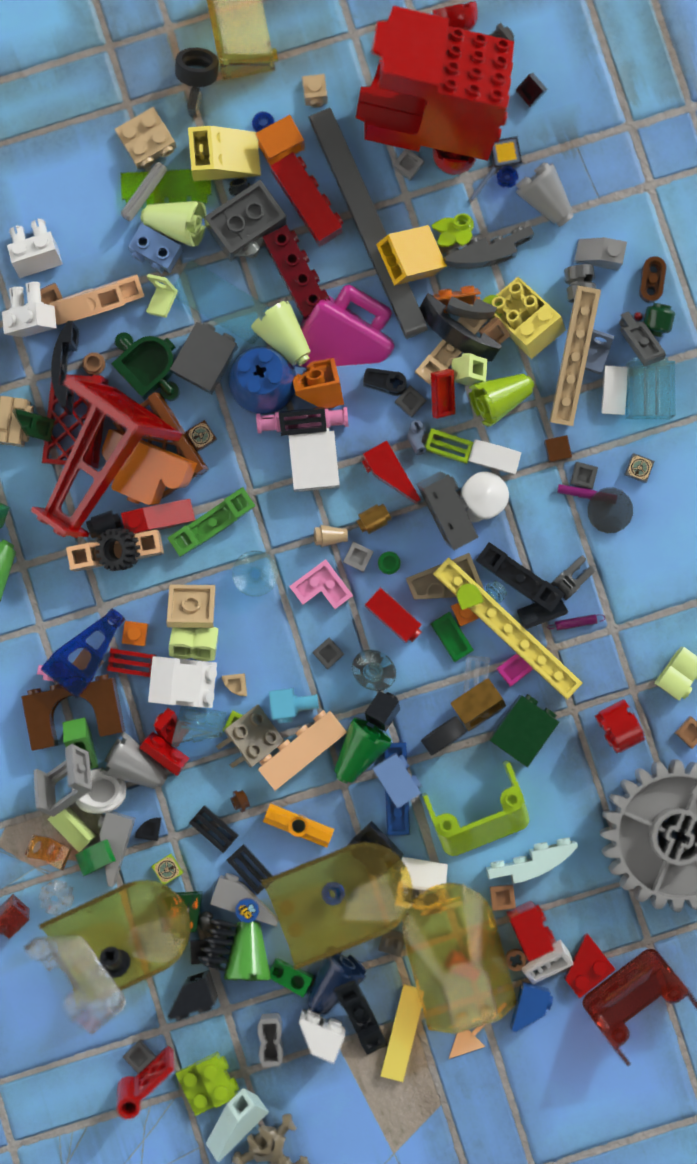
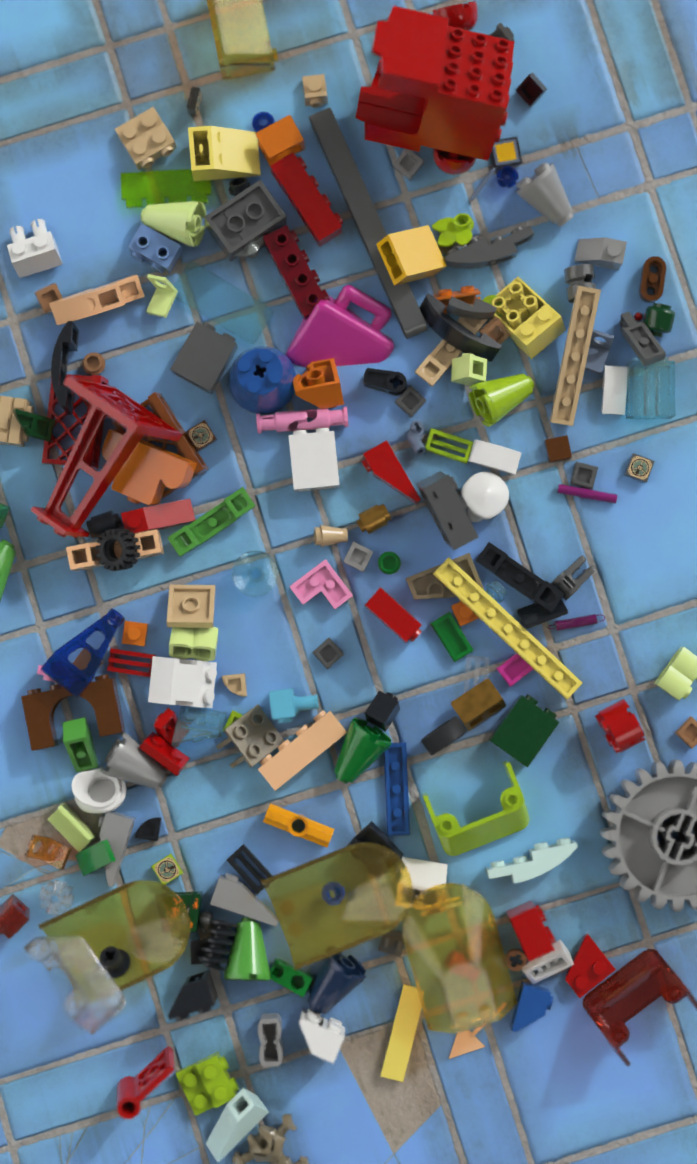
white brick [2,282,56,337] -> none
light grey window [34,744,92,817] -> none
dark green piece [111,332,180,401] -> none
light grey axle [121,162,167,221] -> none
dark grey tile [123,1039,156,1074] -> none
black tyre [175,47,219,87] -> none
black tile [189,805,239,853] -> none
reddish brown plate [230,790,250,813] -> none
tile [235,898,259,923] -> none
yellowish green cone [251,301,311,366] -> none
black tile [279,407,327,436] -> none
black slope [334,979,388,1055] -> none
clear light blue dish [352,650,396,691] -> none
medium blue brick [372,753,422,808] -> none
red tile [431,369,456,419] -> none
lime tile [456,584,484,610] -> none
medium nougat plate [490,884,516,911] -> none
clear smoke tile [587,487,633,533] -> none

